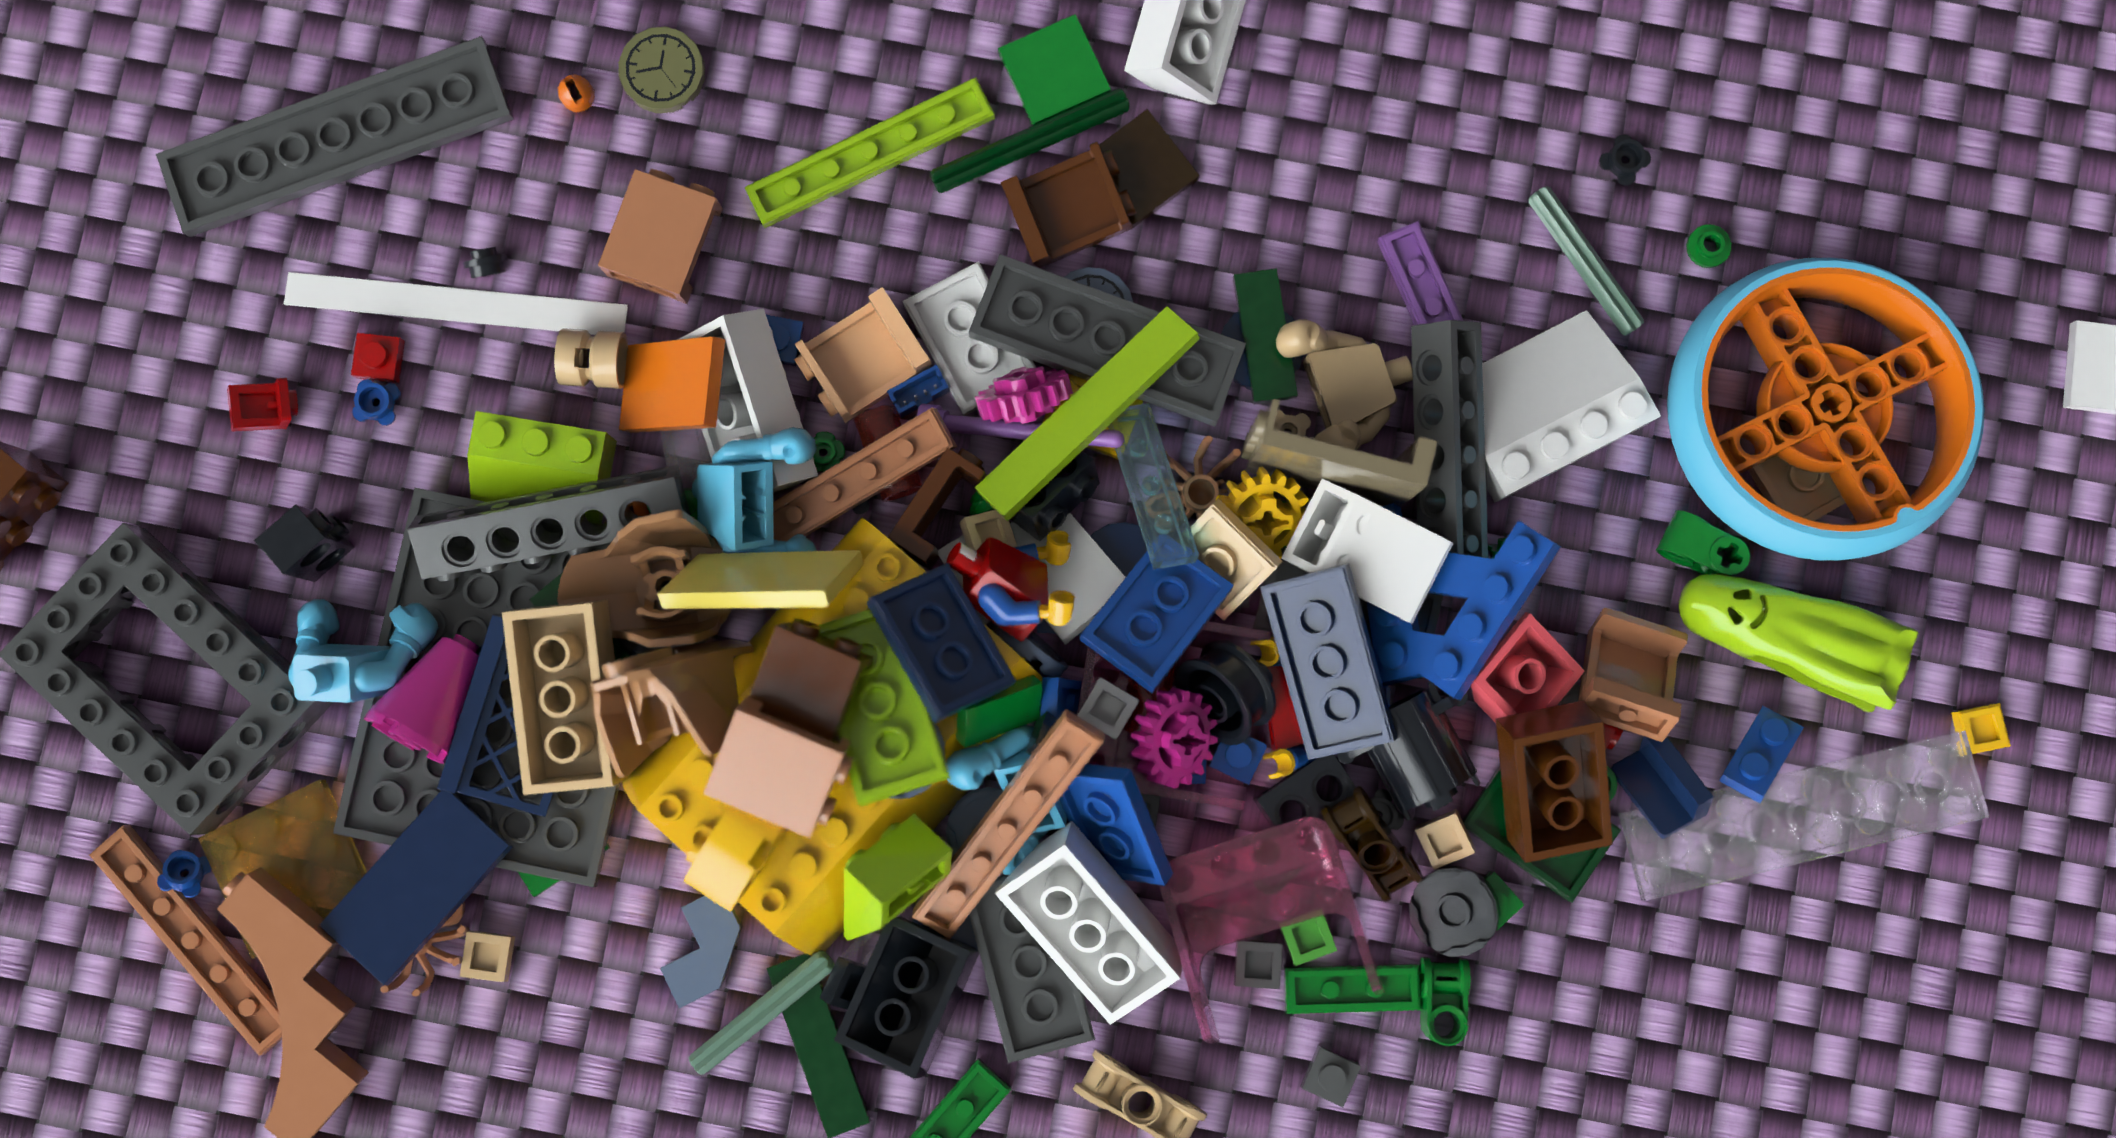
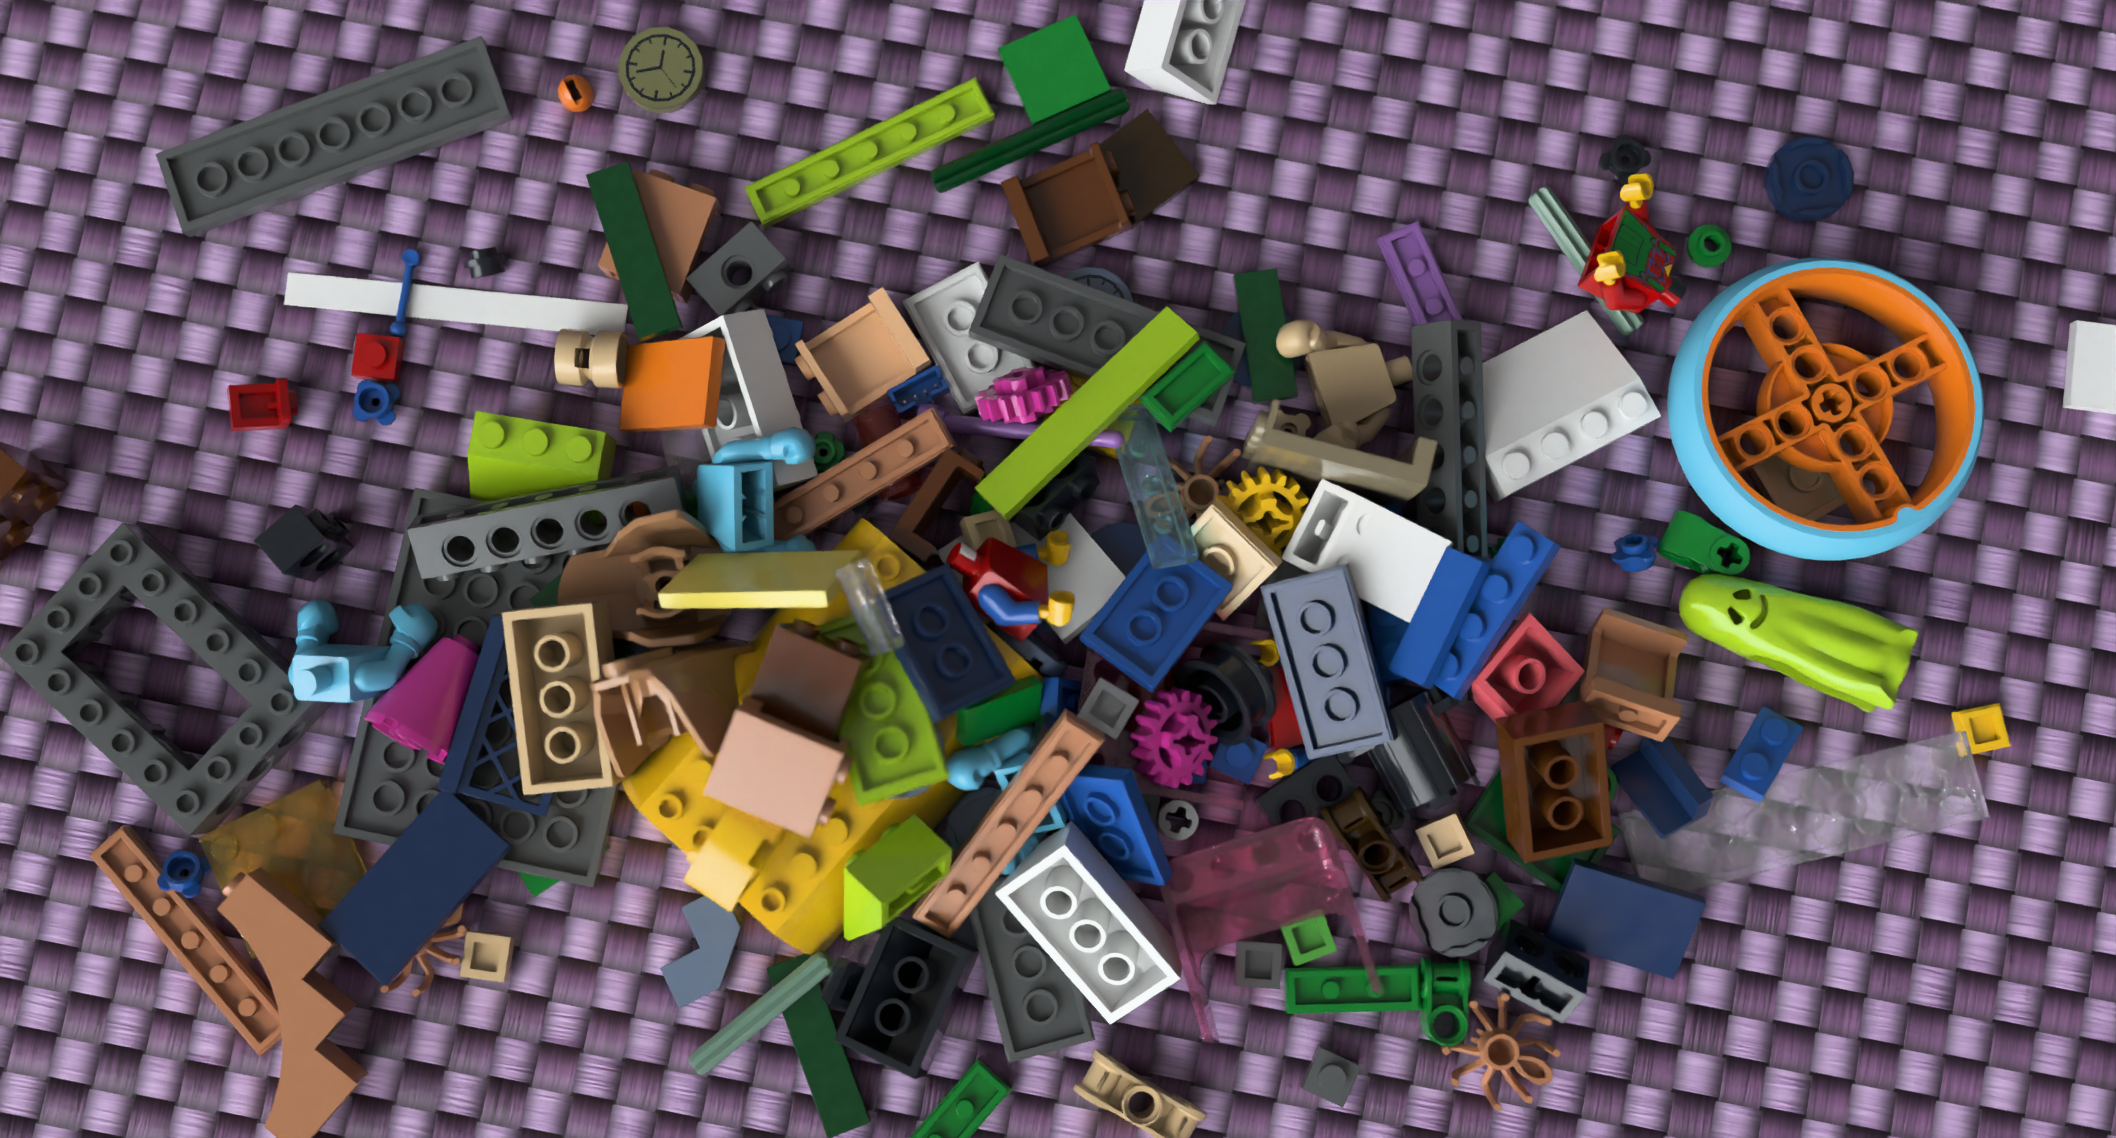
none -> blue hinge [390,249,421,337]
none -> dark green tile [586,161,683,342]
none -> dark grey brick [686,221,791,317]
none -> clear tile [835,558,904,656]
none -> green tile [1140,340,1236,433]
none -> light grey bush [1157,799,1199,840]
none -> blue tile [1388,546,1490,690]
none -> nougat animal [1441,992,1561,1111]
none -> black brick [1483,918,1590,1024]
none -> dark blue tile [1543,858,1706,979]
none -> torso [1578,173,1686,313]
none -> blue plate [1611,533,1659,572]
none -> dark blue tile [1764,136,1854,223]

